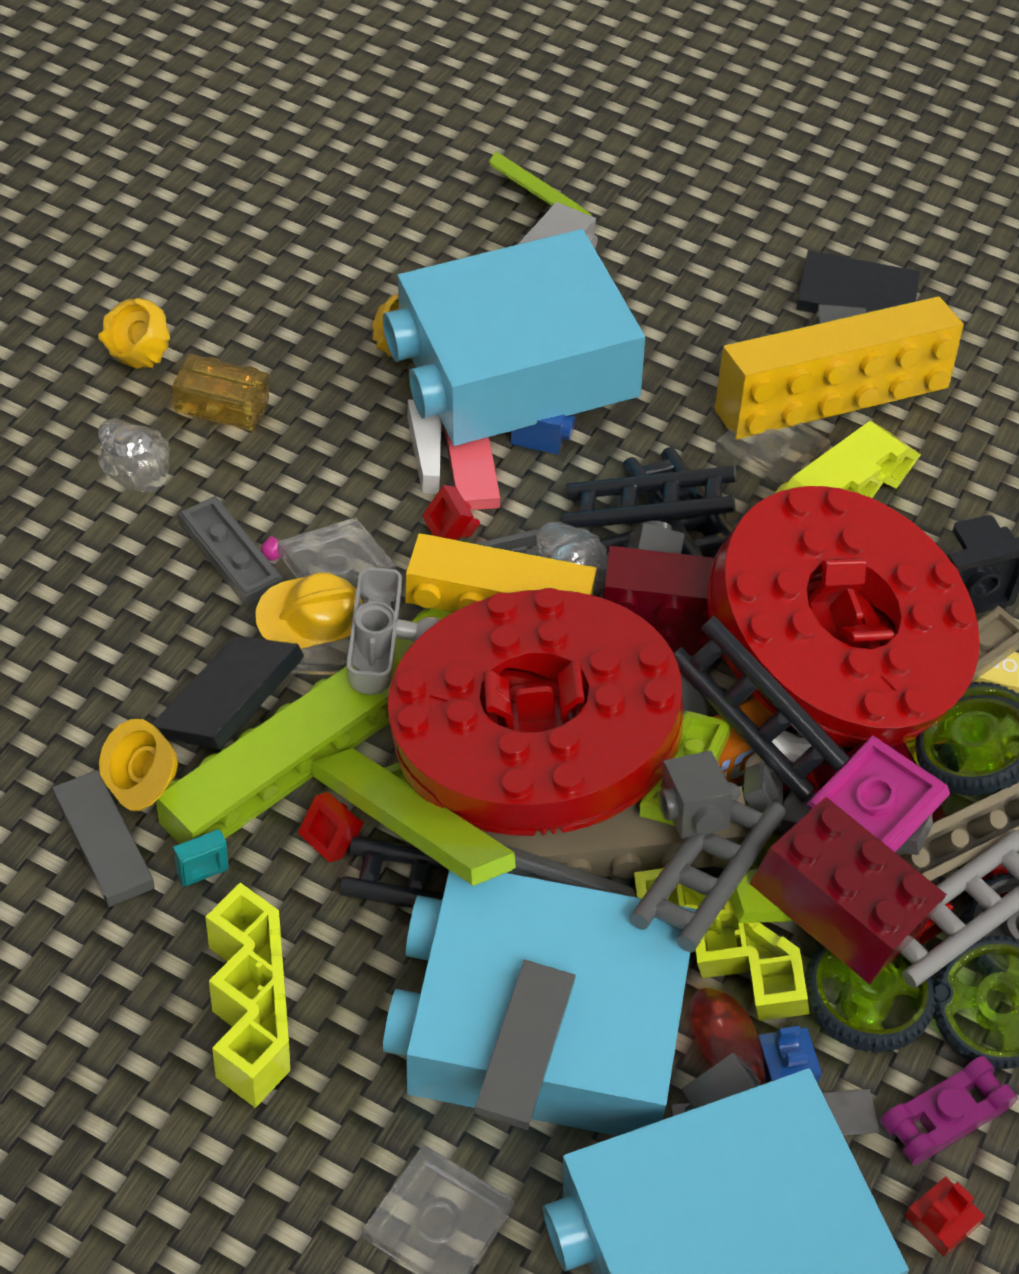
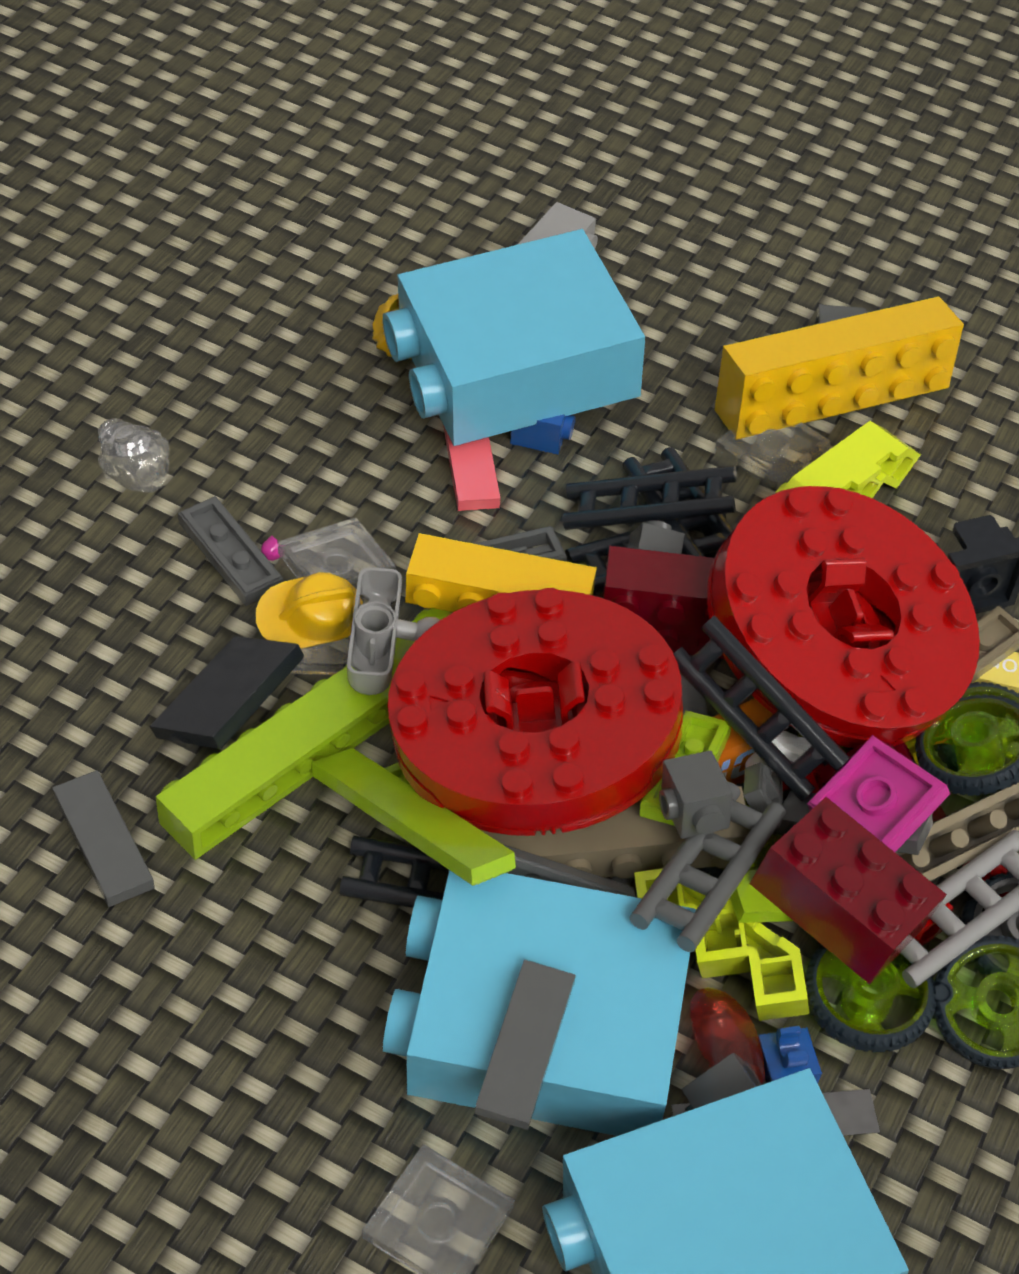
yellow hair [98,298,170,369] -> none
yellow piece [99,719,178,811] -> none
clear yellow brick [172,354,269,431] -> none
teal tile [173,829,229,887] -> none
neon yellow brick [205,883,291,1108] -> none
red tile [298,792,365,863] -> none
white piece [407,400,441,494] -> none
red tile [422,485,480,540] -> none
lime tile [489,151,592,216] -> none
clear hair [536,522,608,597] -> none
black tile [796,250,920,314] -> none
magenta plate [880,1055,1019,1166] -> none
red tile [904,1176,985,1257] -> none

